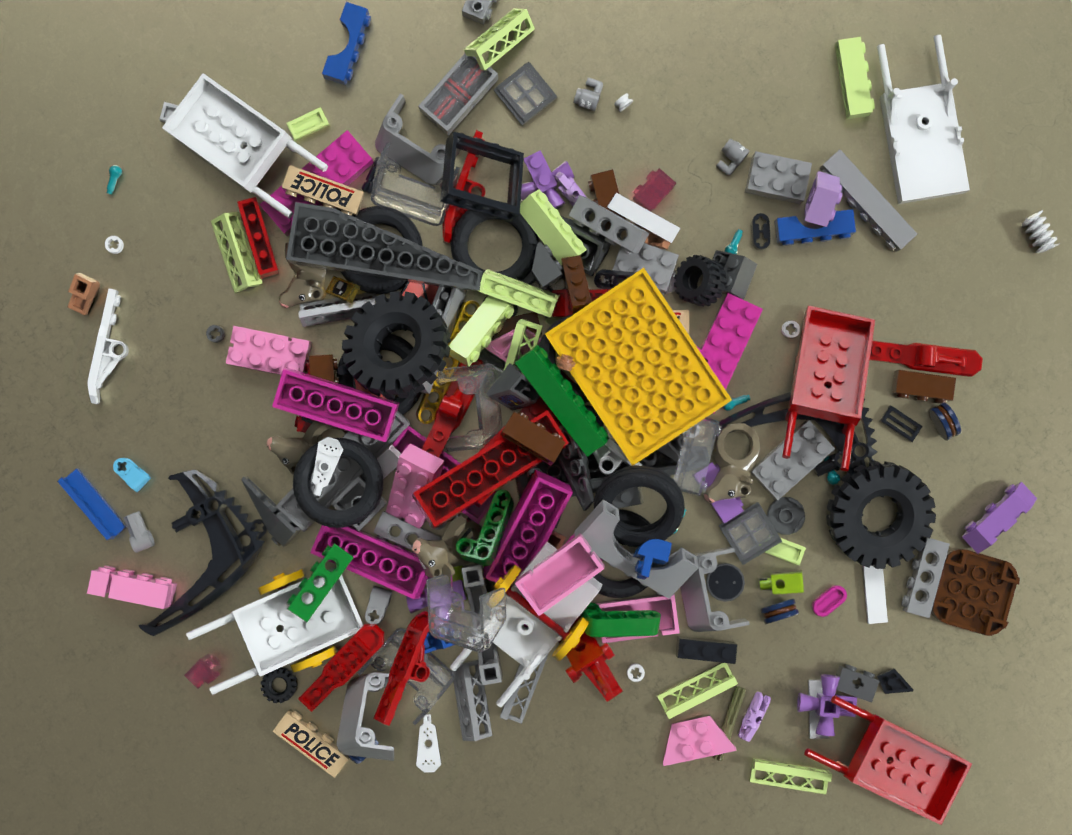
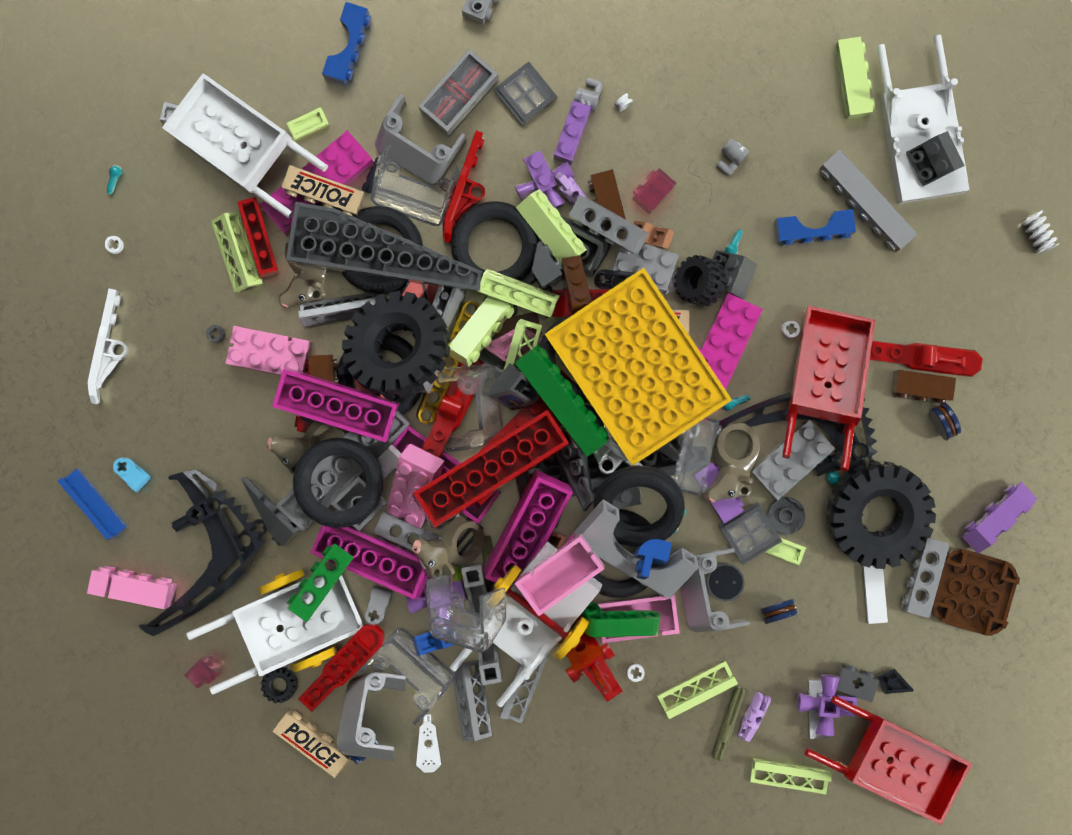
nougat brick [68,273,100,315] -> none
light grey piece [123,511,155,553] -> none
white piece [312,437,343,496] -> none
tile [325,276,360,303] -> none
red piece [373,611,435,726] -> none
black window [440,132,524,222] -> none
green beam [456,489,514,566] -> none
yellowish green fence [464,8,535,70] -> none
reddish brown brick [500,412,566,466] -> none
nougat plate [556,354,576,371] -> none
white sticker [608,193,680,243] -> none
bright pink wing [663,715,737,766] -> none
black brick [676,636,737,664] -> none
light grey brick [745,151,812,204] -> none
black beam [751,213,770,250] -> none
lime torso [760,570,804,594] -> none
lavender brick [805,171,842,227] -> none
dark pink tile [812,585,847,617] -> none
black tile [879,405,923,442] -> none
none -> medium lavender brick [554,101,591,165]
none -> dark grey slope [906,131,965,186]

